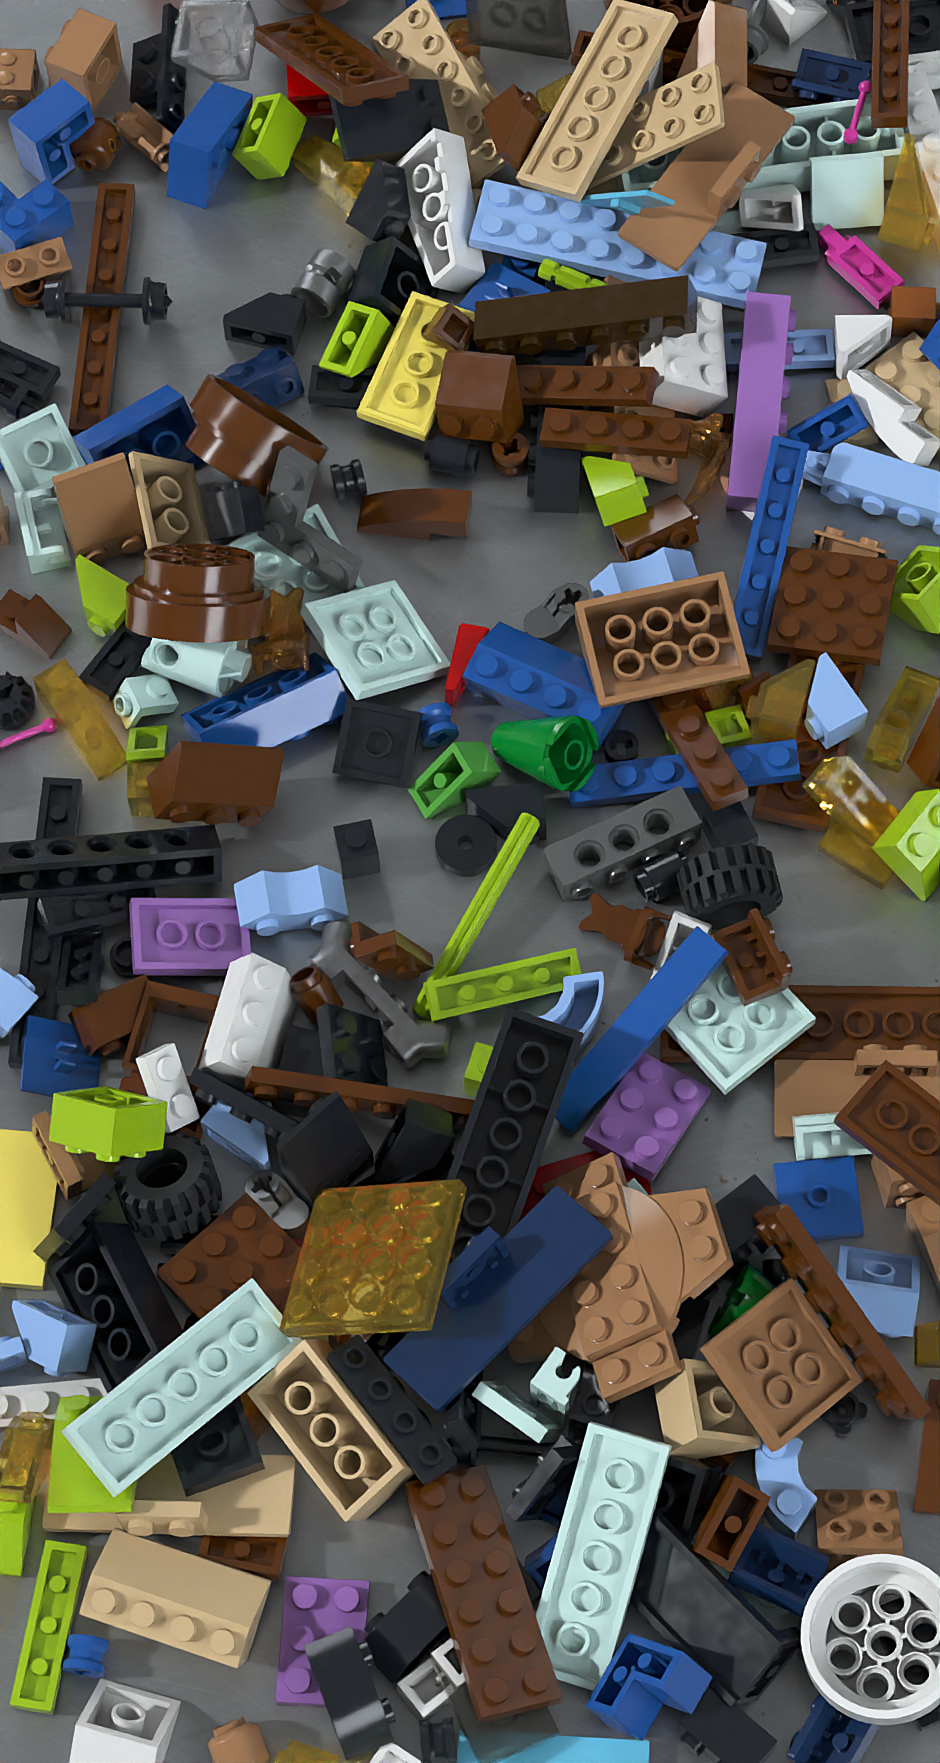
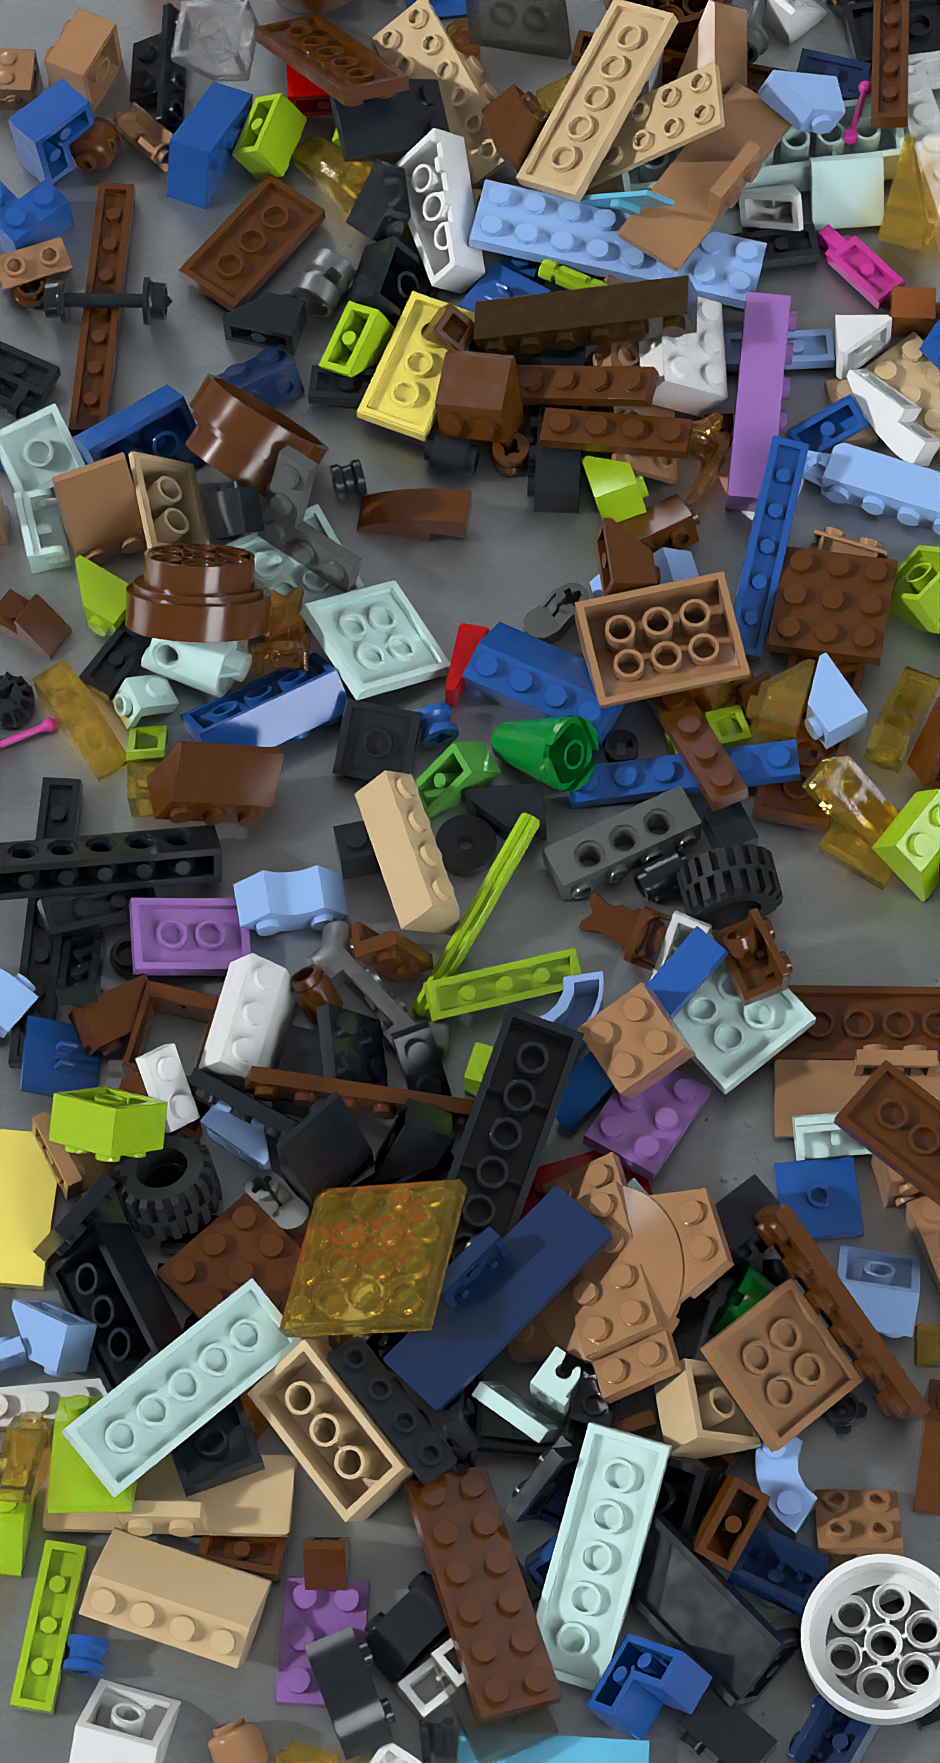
none -> reddish brown plate [179,174,326,311]
none -> reddish brown slope [303,1537,350,1590]
none -> tan slope [355,770,460,935]
none -> black plate [390,1021,452,1096]
none -> medium nougat brick [577,982,696,1100]
none -> reddish brown slope [594,518,661,596]
none -> reddish brown tile [613,1410,657,1438]
none -> reddish brown hinge [723,926,757,960]
none -> light blue slope [758,70,846,133]

